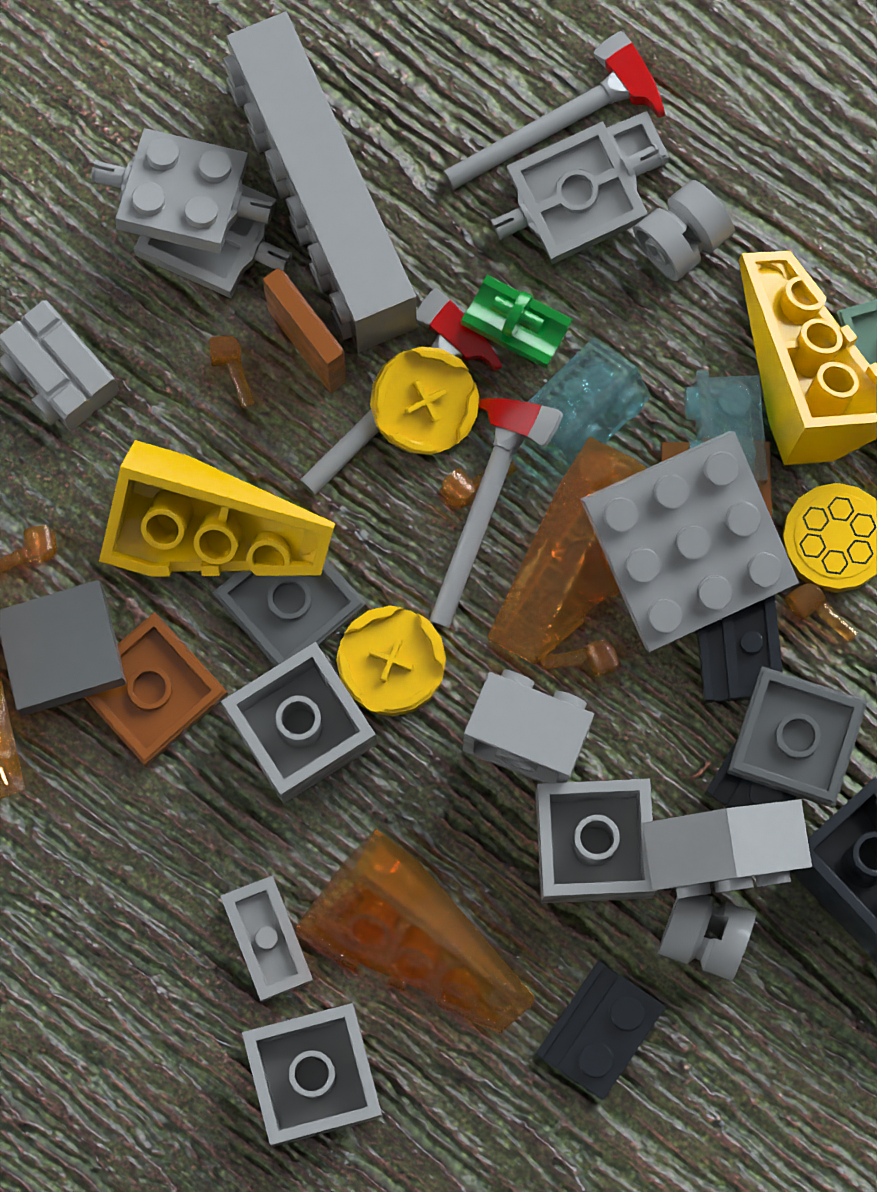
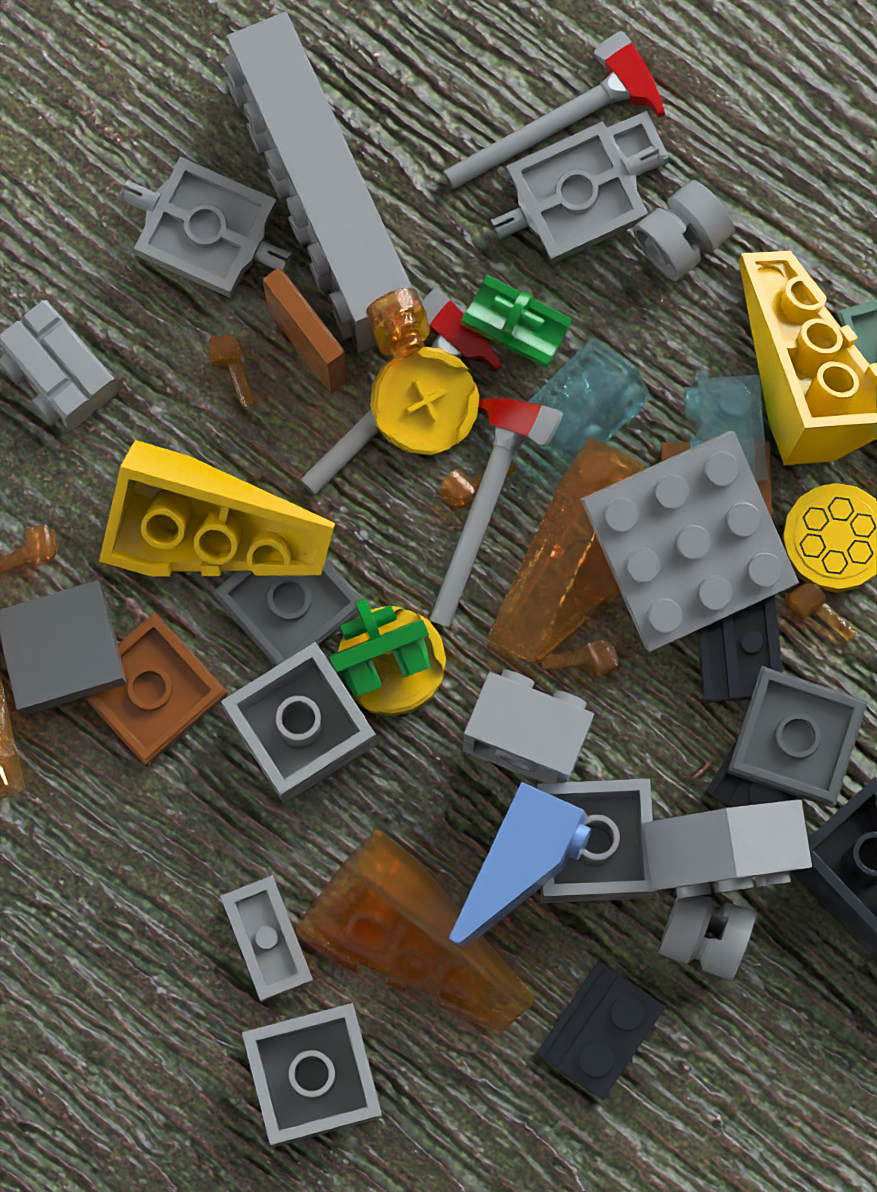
light grey plate [91,128,274,254] -> none
none -> green hips [327,598,430,697]
none -> clear orange plate [366,287,430,359]
none -> medium blue slope [449,782,592,948]

